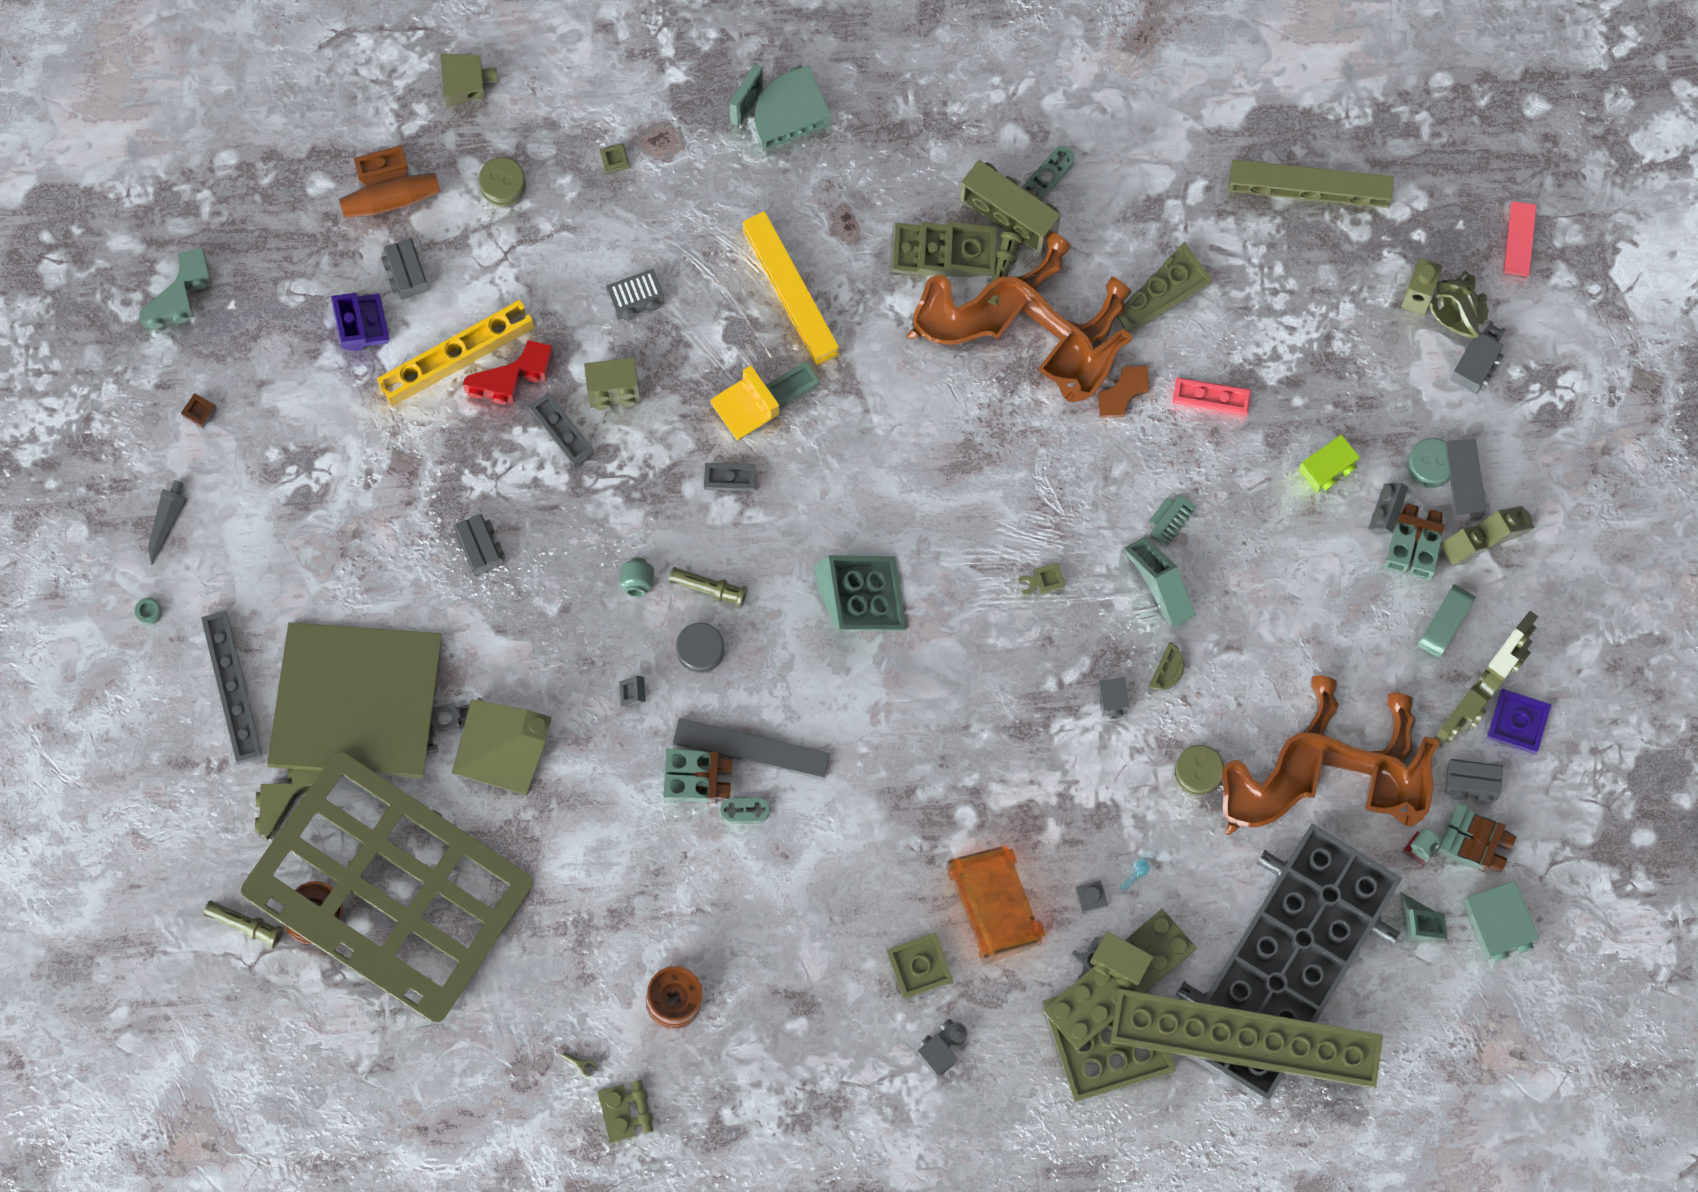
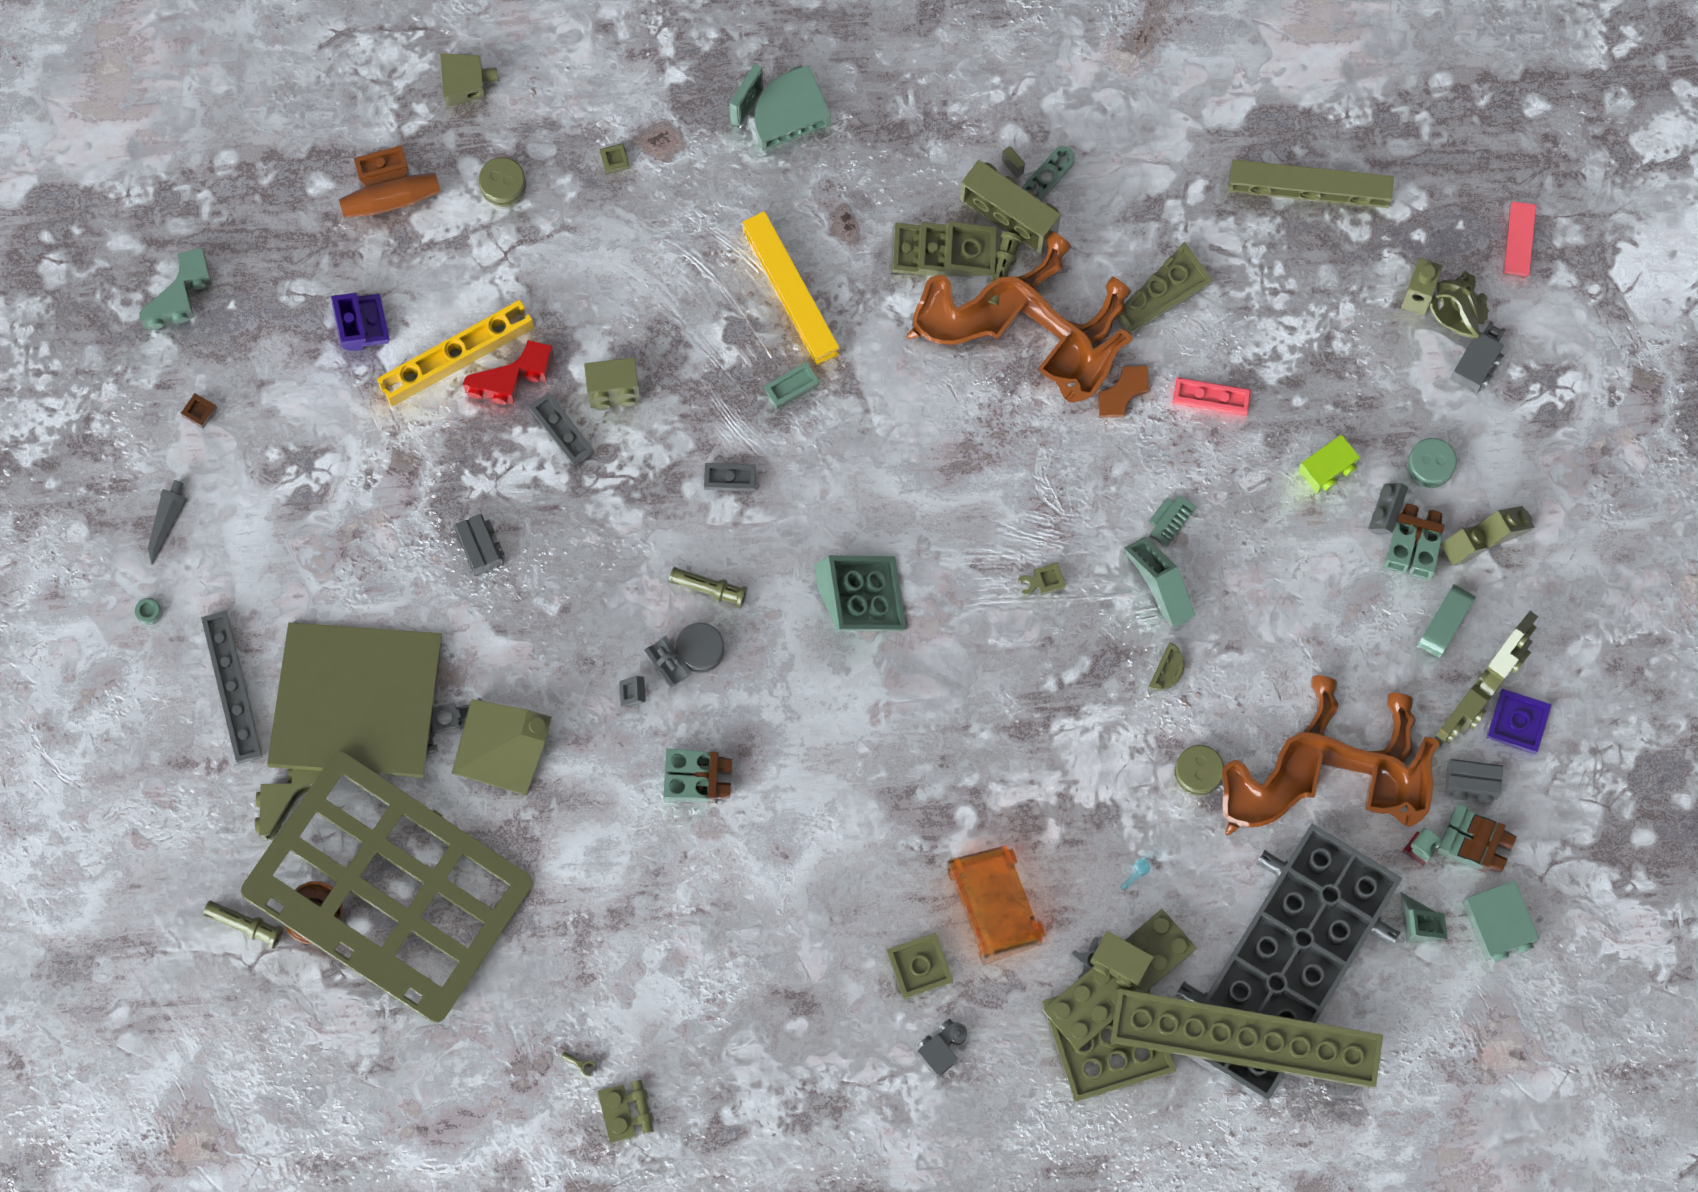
dark grey brick [381,238,429,300] -> none
dark grey brick [606,269,665,320] -> none
sand green head [620,557,654,597] -> none
dark orange wheel [646,966,702,1029] -> none
dark grey tile [673,718,830,779] -> none
yellow bracket [710,365,780,441] -> none
sand green beam [720,798,770,824] -> none
dark grey plate [1075,880,1108,914] -> none
dark grey brick [1097,677,1129,719] -> none
dark grey panel [1445,439,1486,520] -> none
none -> dark grey hips [644,636,692,689]
none -> olive tile [1002,146,1025,178]

